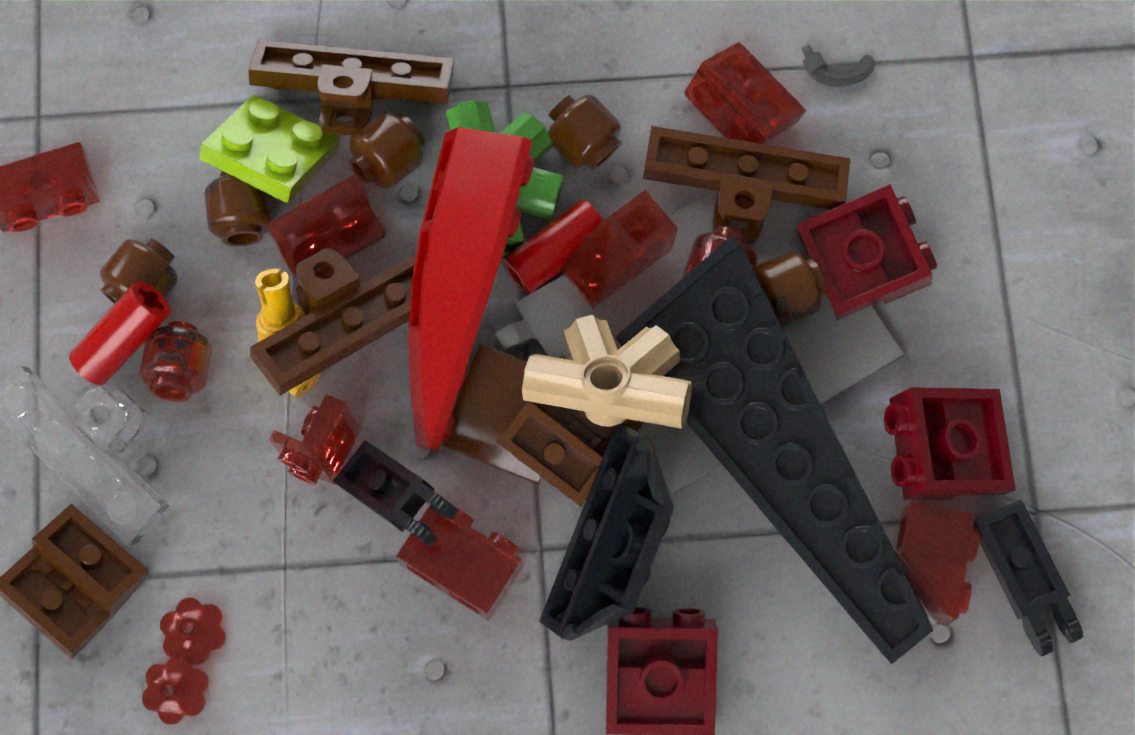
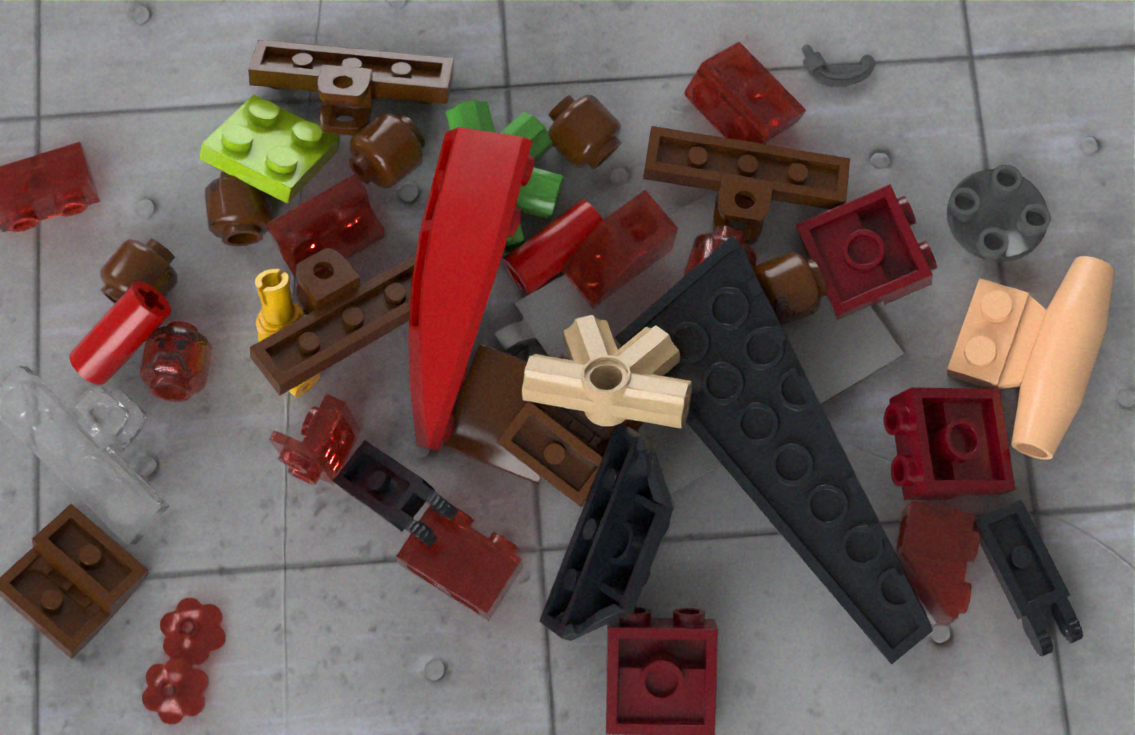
none -> dark grey dish [947,165,1051,262]
none -> light nougat plate [947,256,1115,460]

